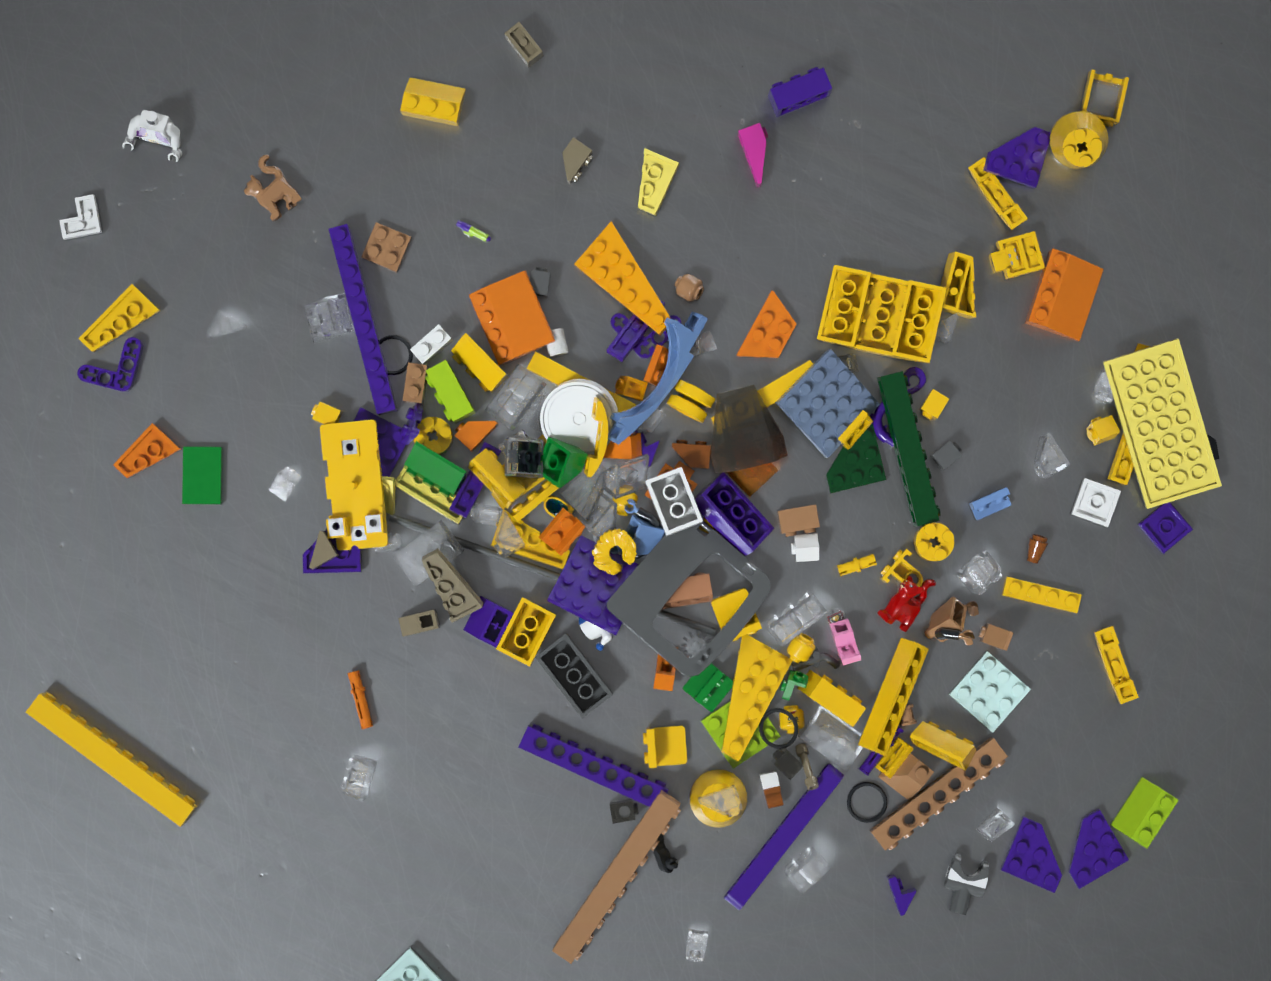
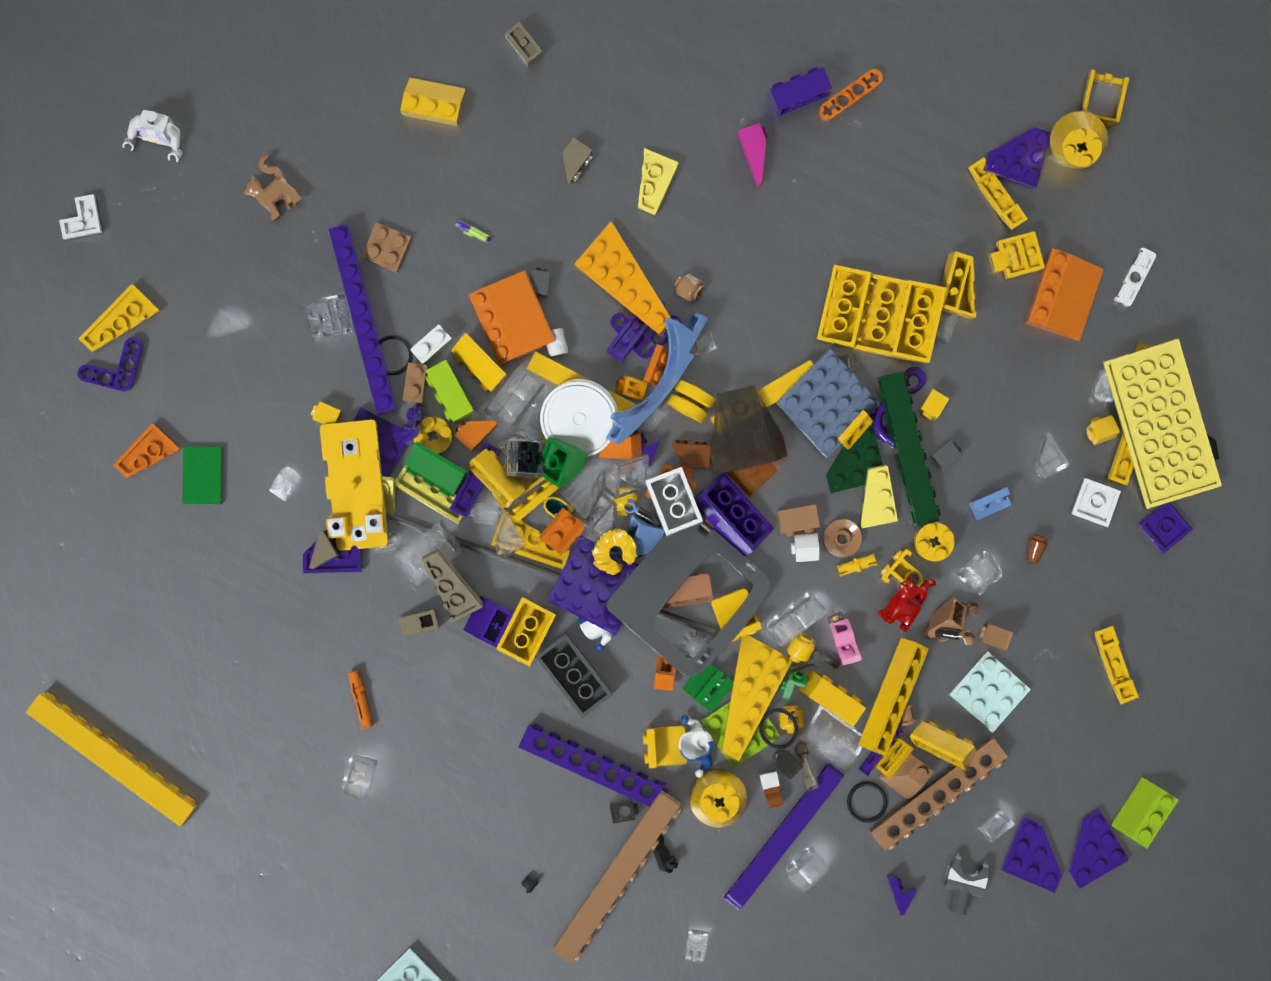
yellow slope [584,397,608,477] -> none
clear slope [698,785,743,817] -> none
orange wing [736,290,797,358] -> none
yellow plate [1002,577,1082,613] -> none
none -> black piece [521,876,538,893]
none -> white piece [679,716,714,778]
none -> orange beam [819,69,883,121]
none -> medium nougat dish [823,519,862,557]
none -> light yellow wing [859,464,898,529]
none -> white piece [1114,248,1156,307]

